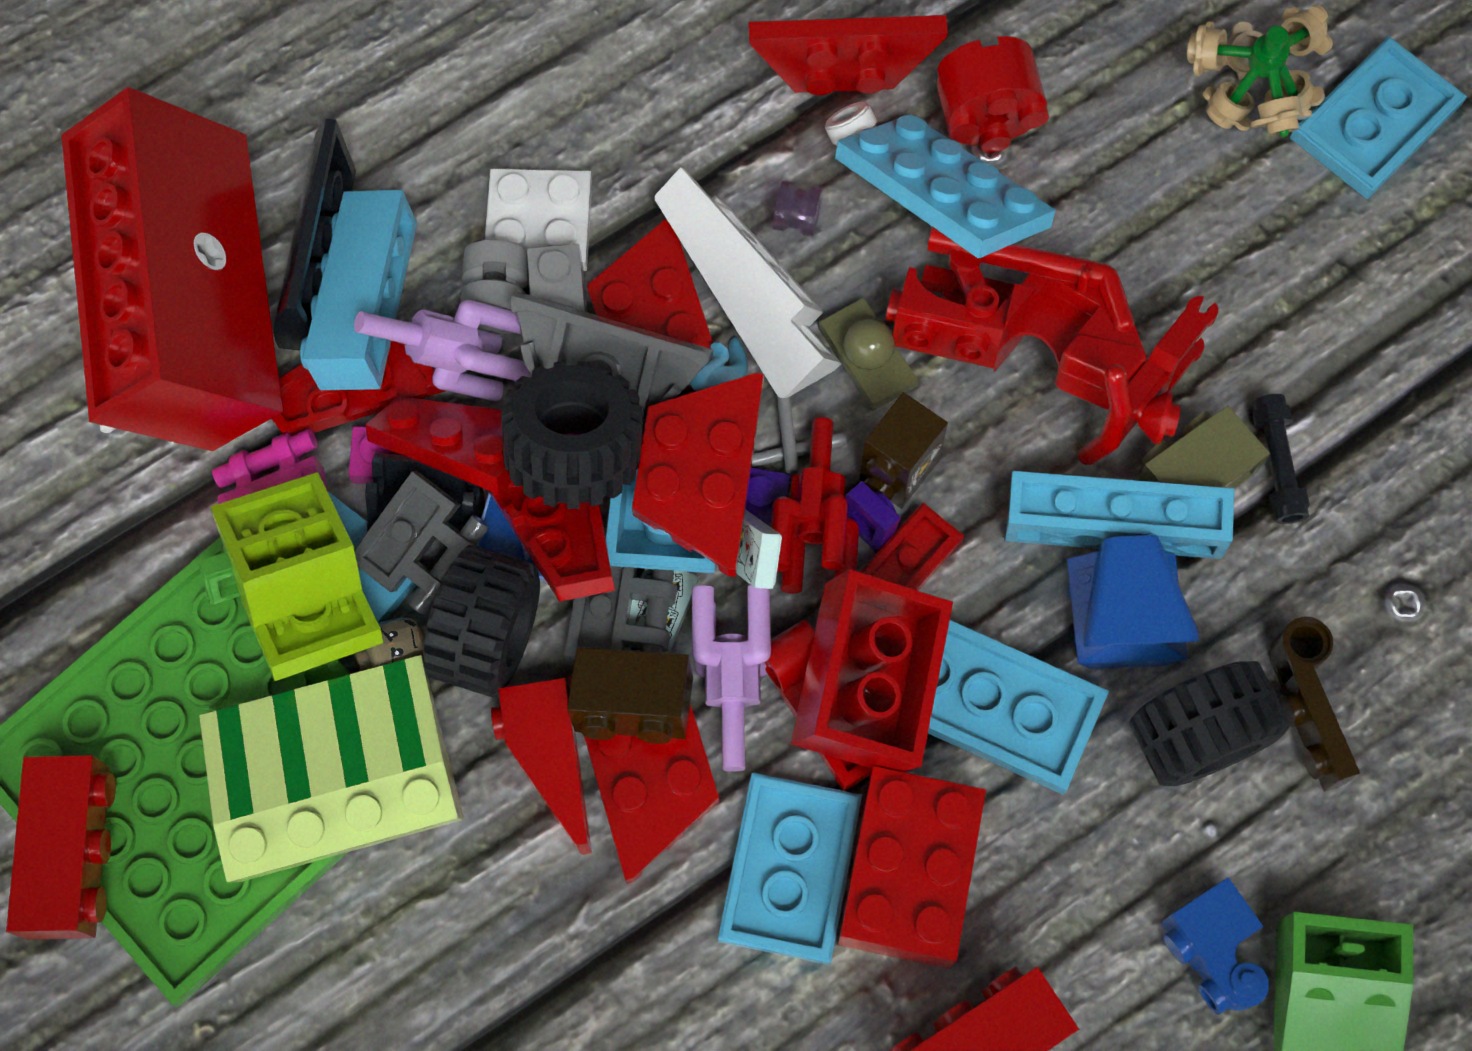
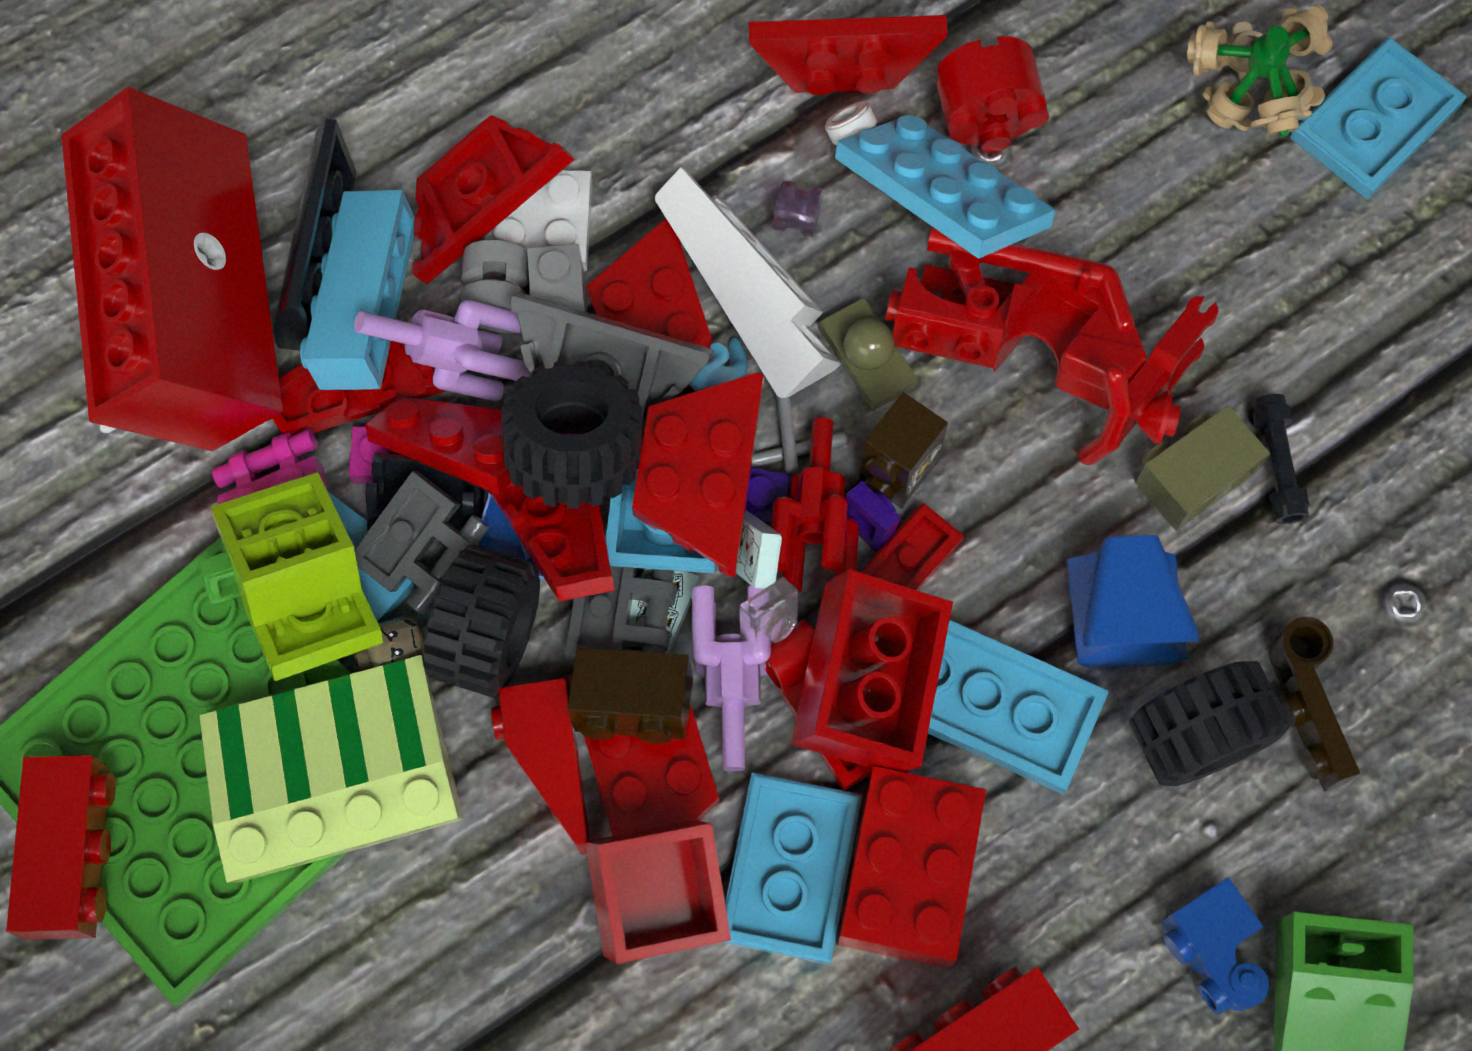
medium azure fence [1005,471,1235,559] -> none
none -> red wing [412,115,575,285]
none -> red piece [585,820,731,964]
none -> clear plate [740,577,798,645]

